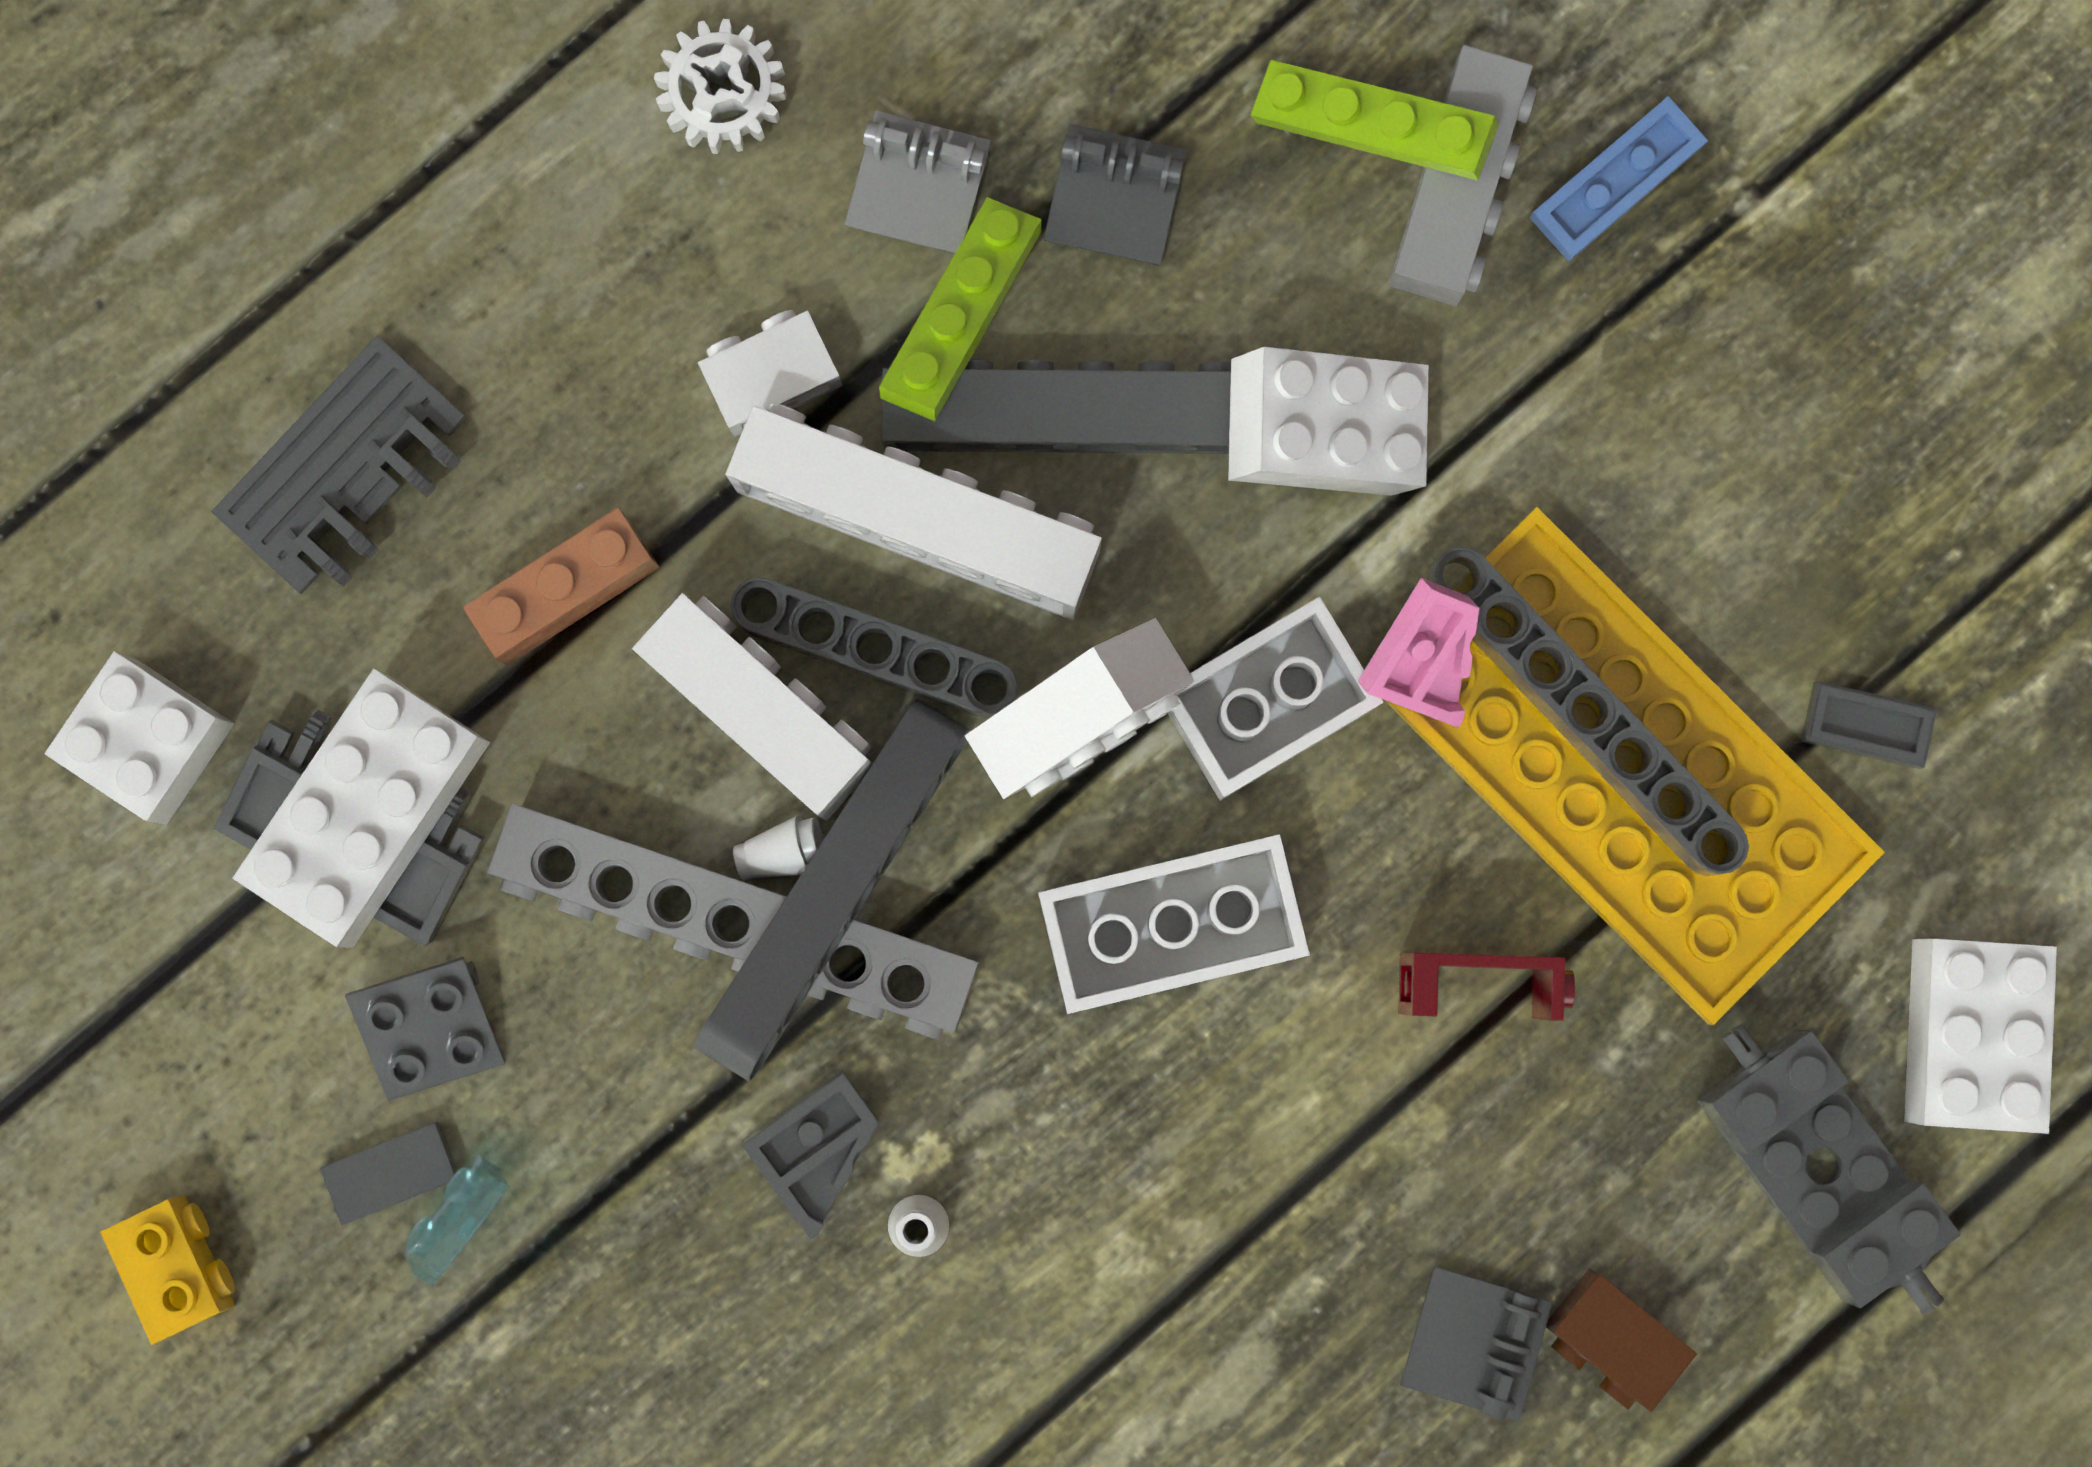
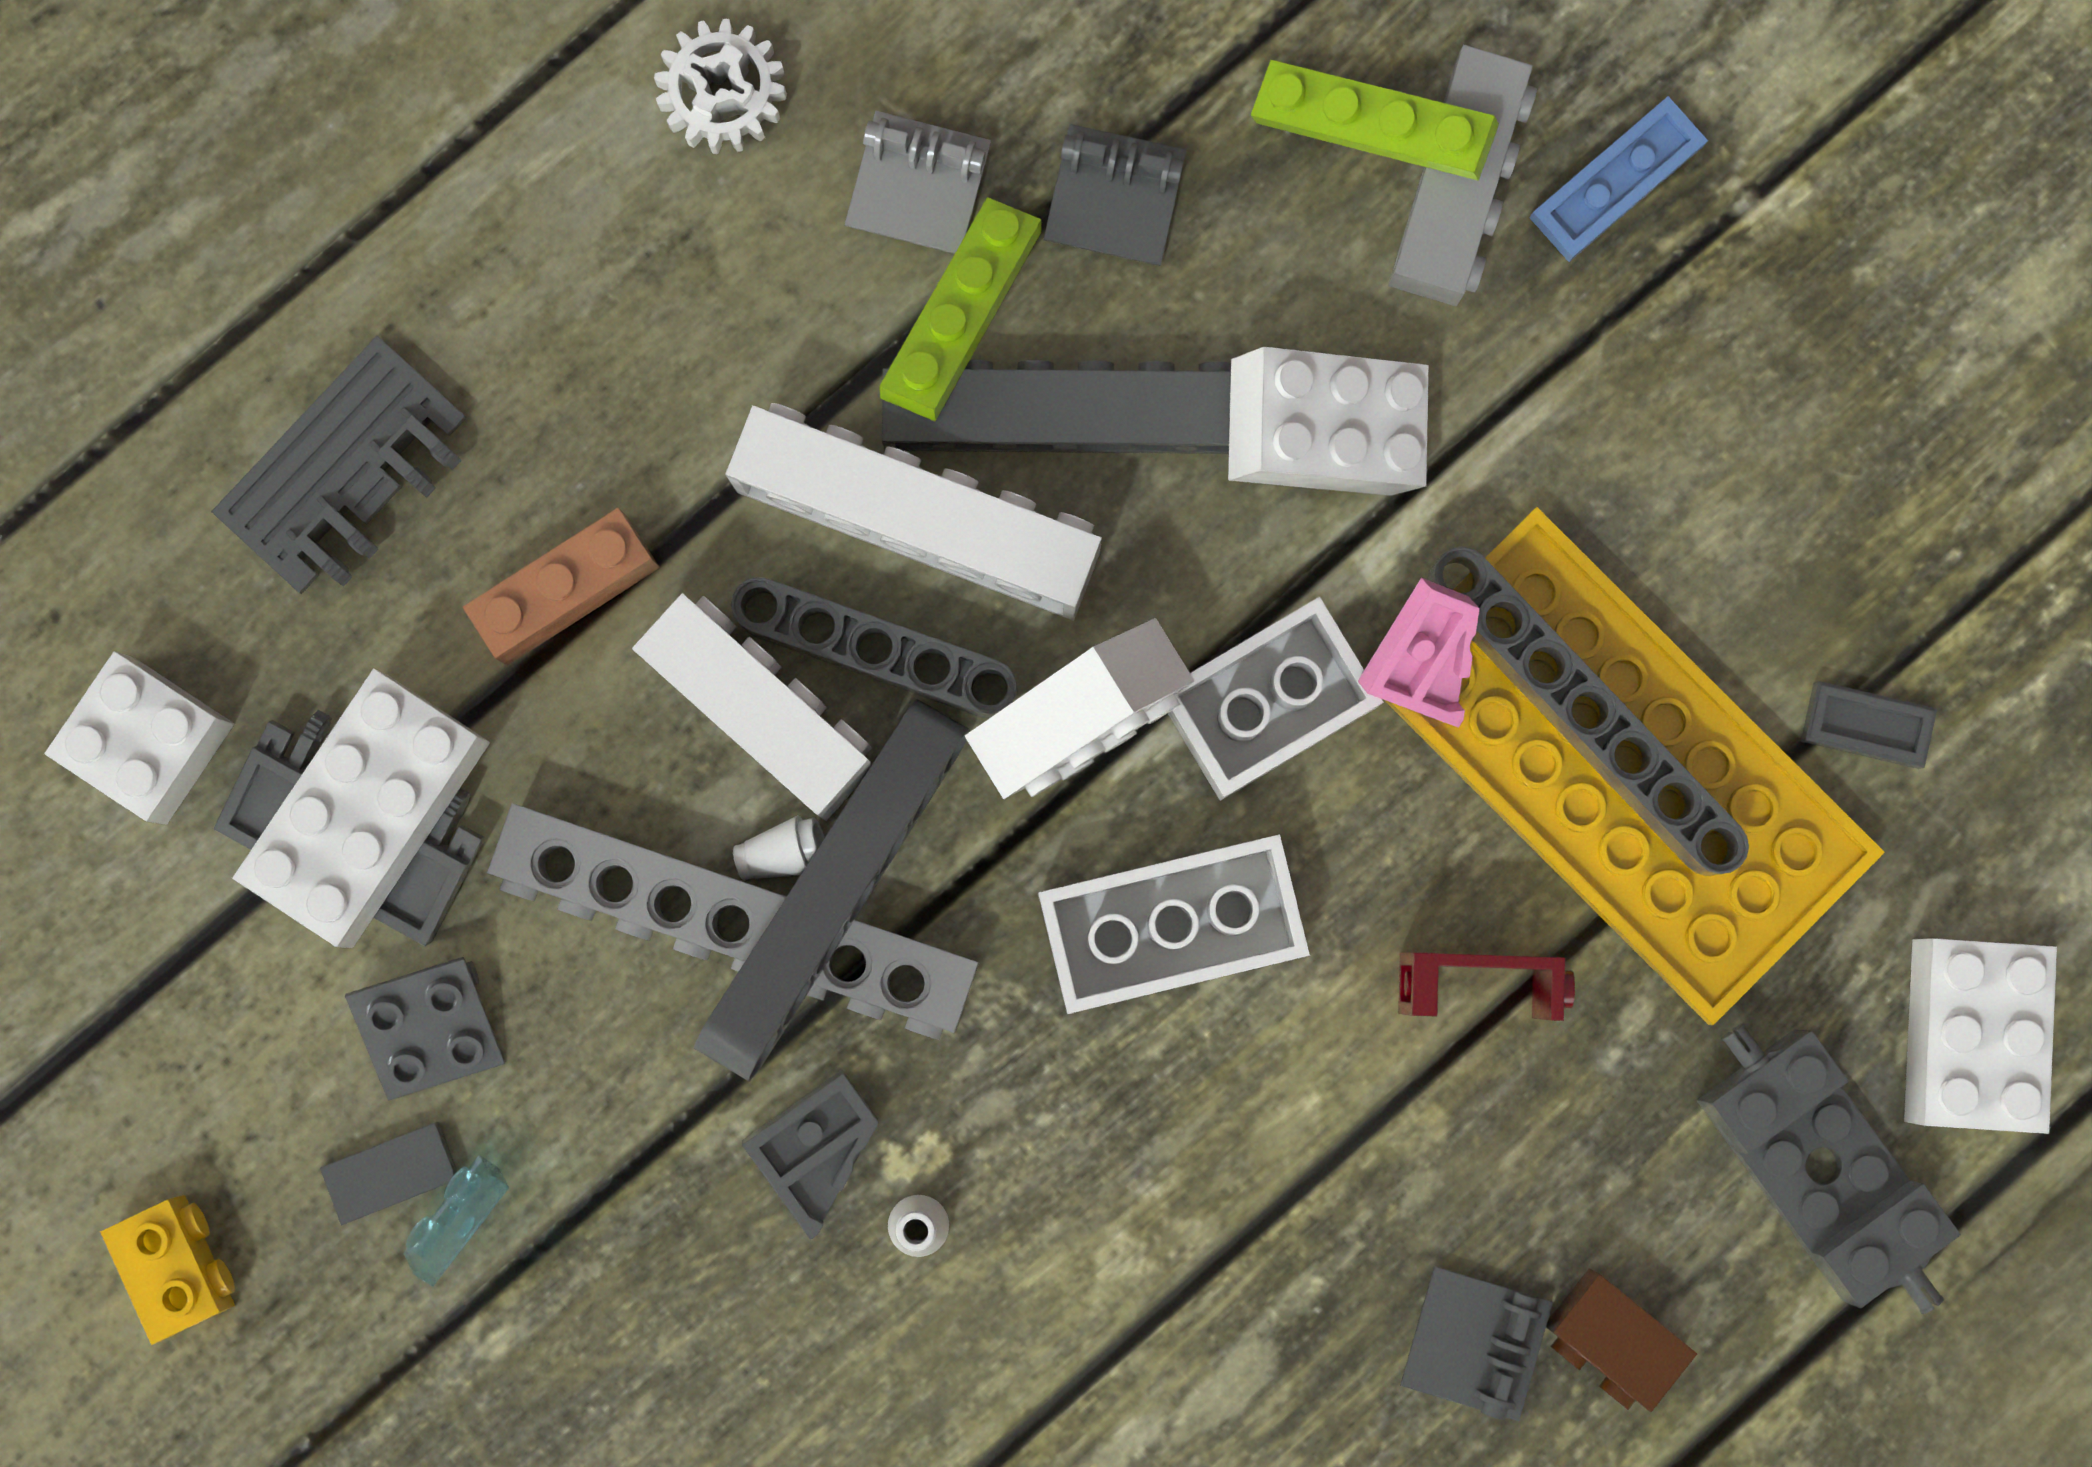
white brick [697,310,843,437] -> none

